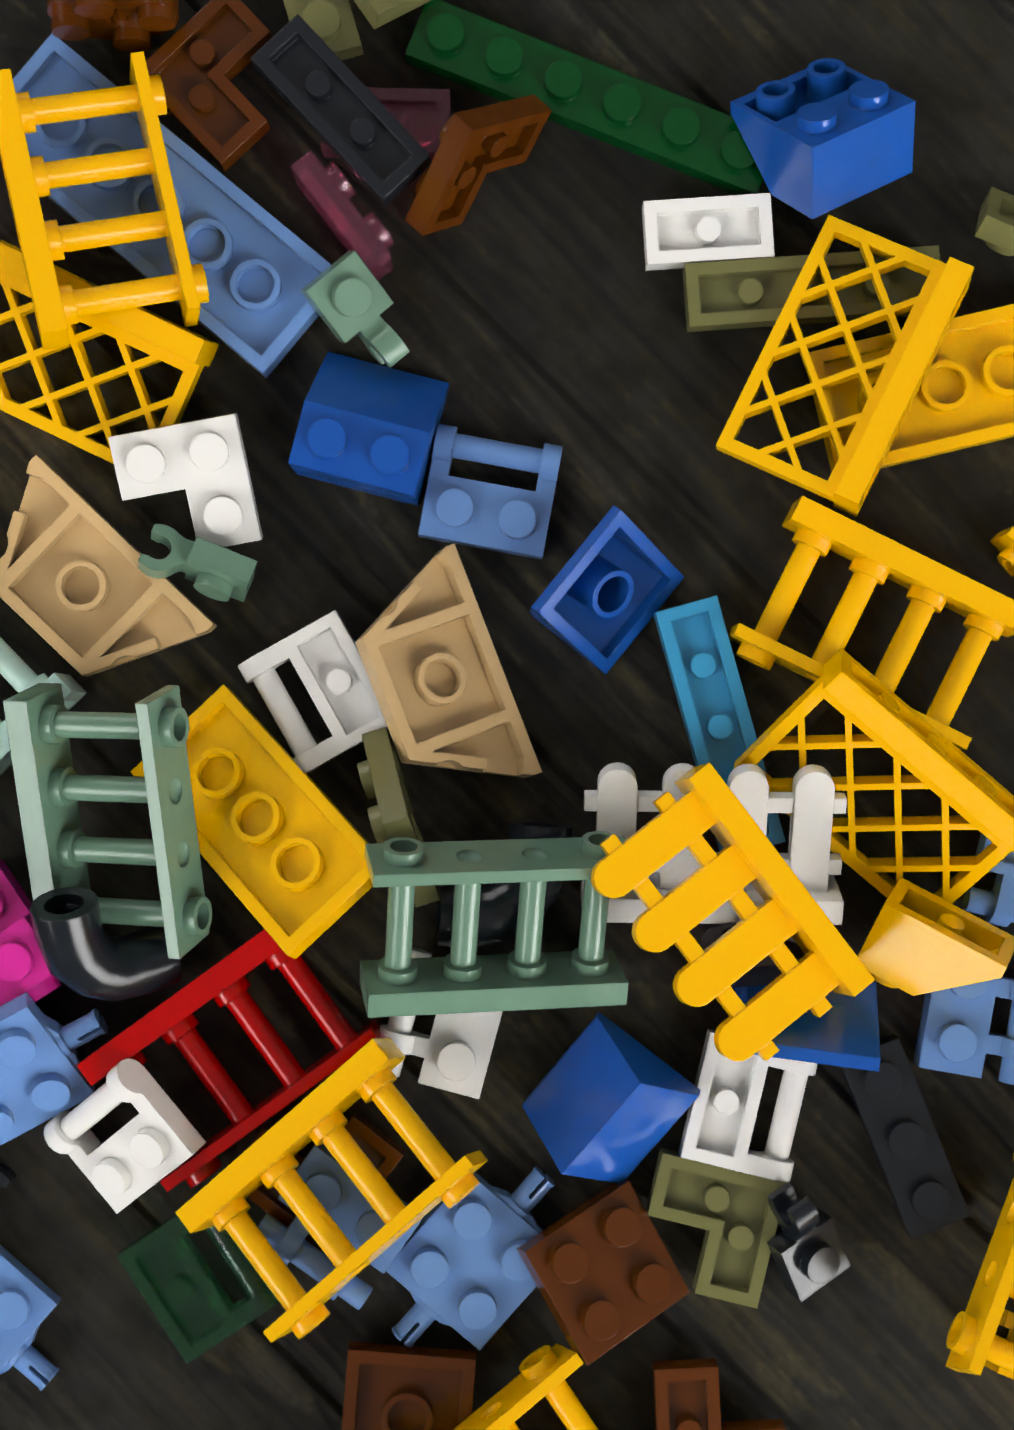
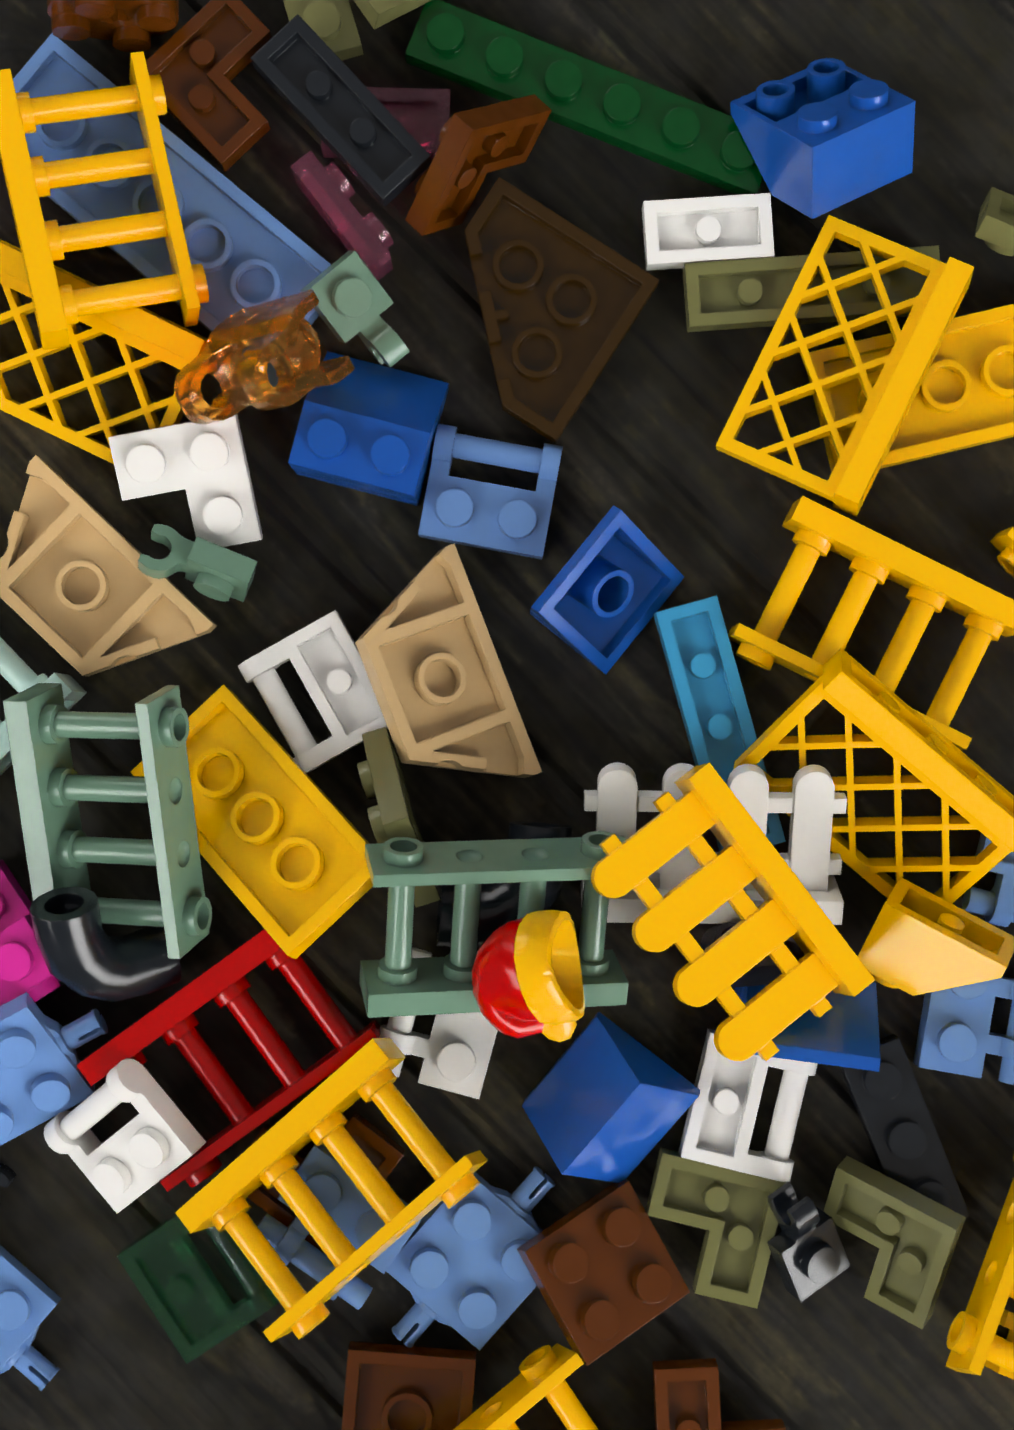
none -> clear orange piece [174,289,355,425]
none -> dark brown plate [465,177,660,444]
none -> yellow piece [472,910,585,1042]
none -> olive plate [824,1156,966,1330]

